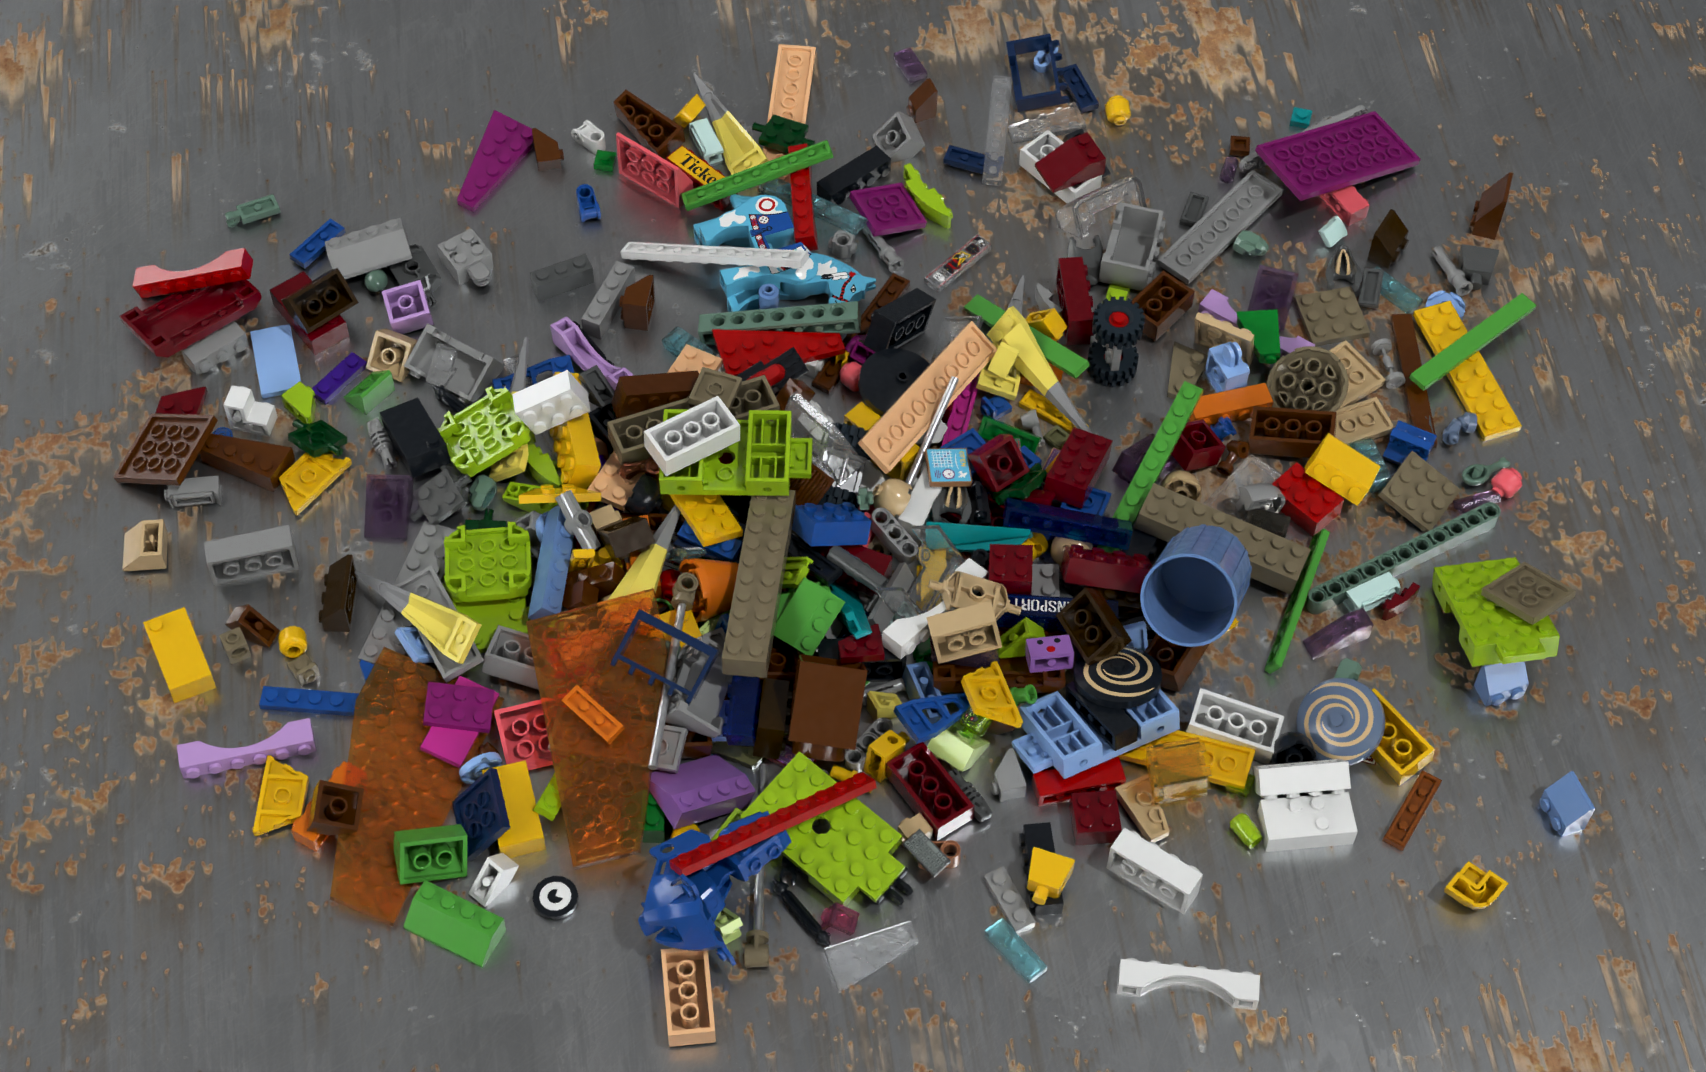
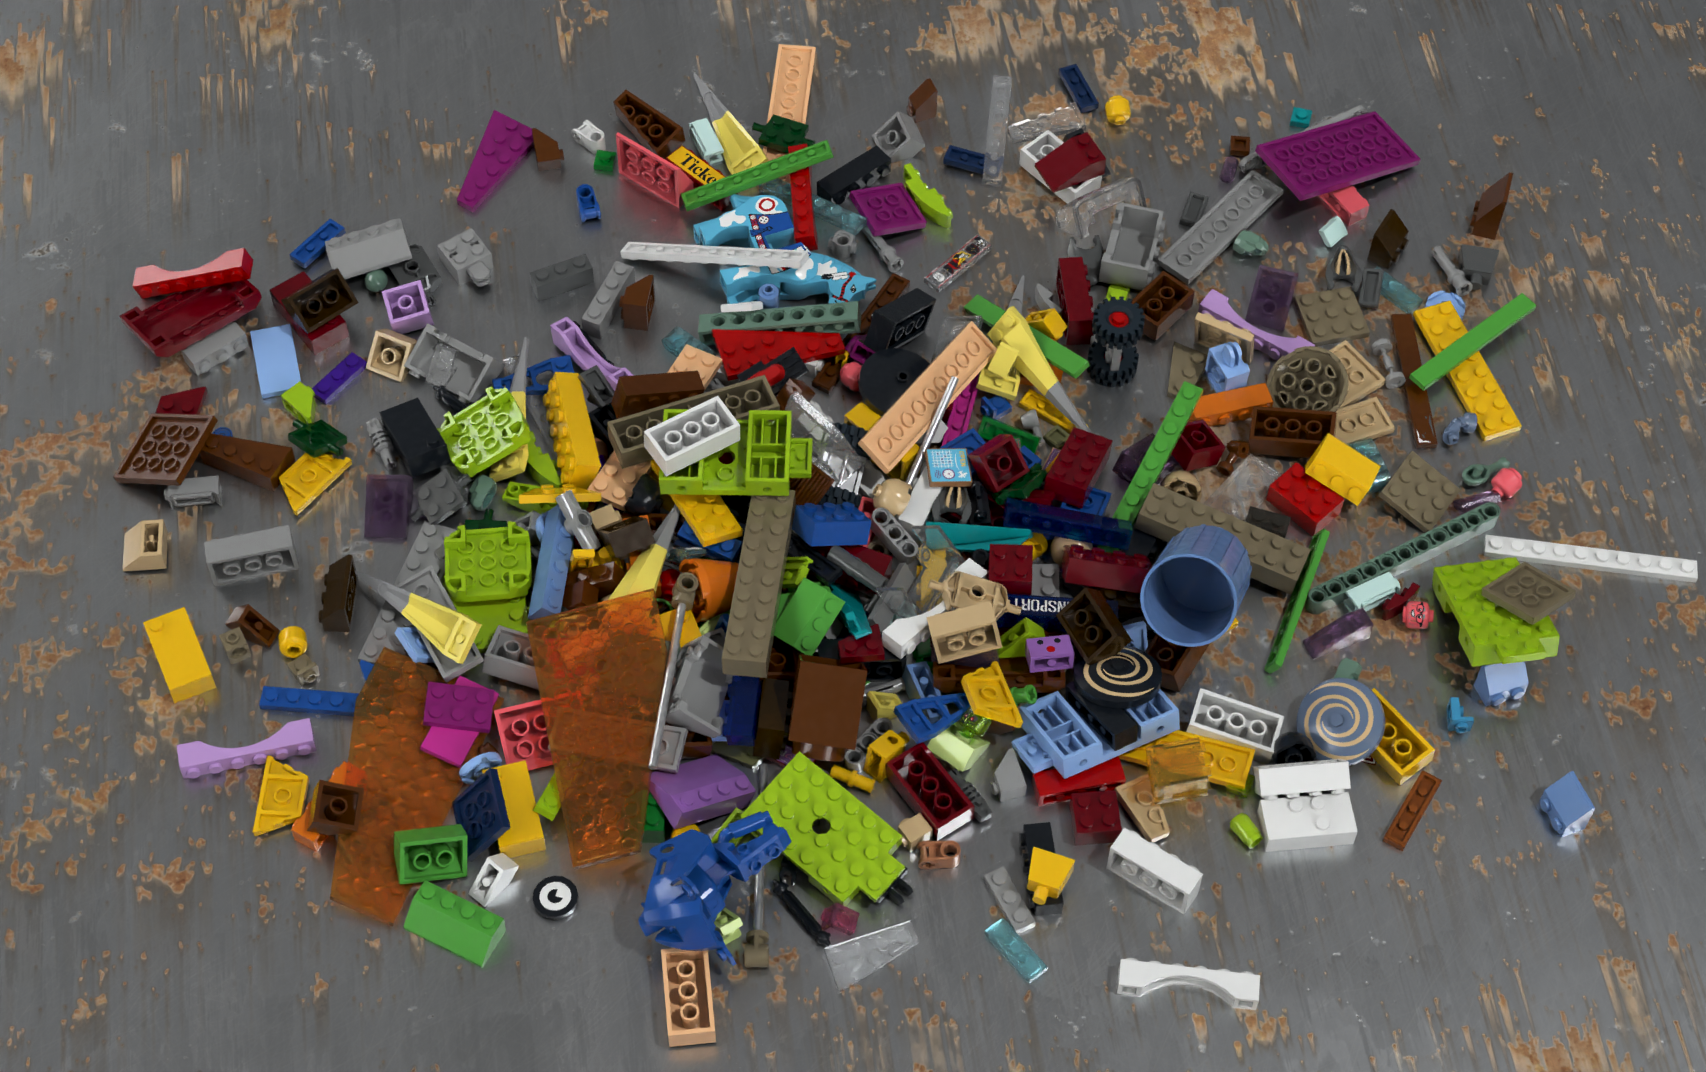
white brick [223,385,278,437] -> none
sand green plate [225,194,281,228] -> none
bright green slope [344,370,395,415] -> none
white brick [512,370,591,435] -> none
orange plate [561,684,625,745] -> none
dark blue hinge [610,609,720,706] -> none
copper piece [619,457,660,480] -> none
red plate [669,772,877,876] -> none
yellow piece [672,94,706,129] -> none
dark tan plate [689,367,742,411] -> none
sand green plate [857,487,874,510] -> none
clear purple plate [894,47,927,83] -> none
tile [903,829,951,878] -> none
dark blue hinge [1006,34,1070,112] -> none
light blue beam [1033,47,1058,73] -> none
blue brick [1210,417,1237,442] -> none
light grey brick [1235,483,1286,516] -> none
green slope [1237,309,1280,364] -> none
blue bracket [1382,420,1437,465] -> none
yellow brick [1444,861,1508,910] -> none
none -> white tile [721,301,763,313]
none -> coral head [1402,601,1434,629]
none -> dark azure bracket [1446,697,1474,733]
none -> white plate [1484,535,1698,583]

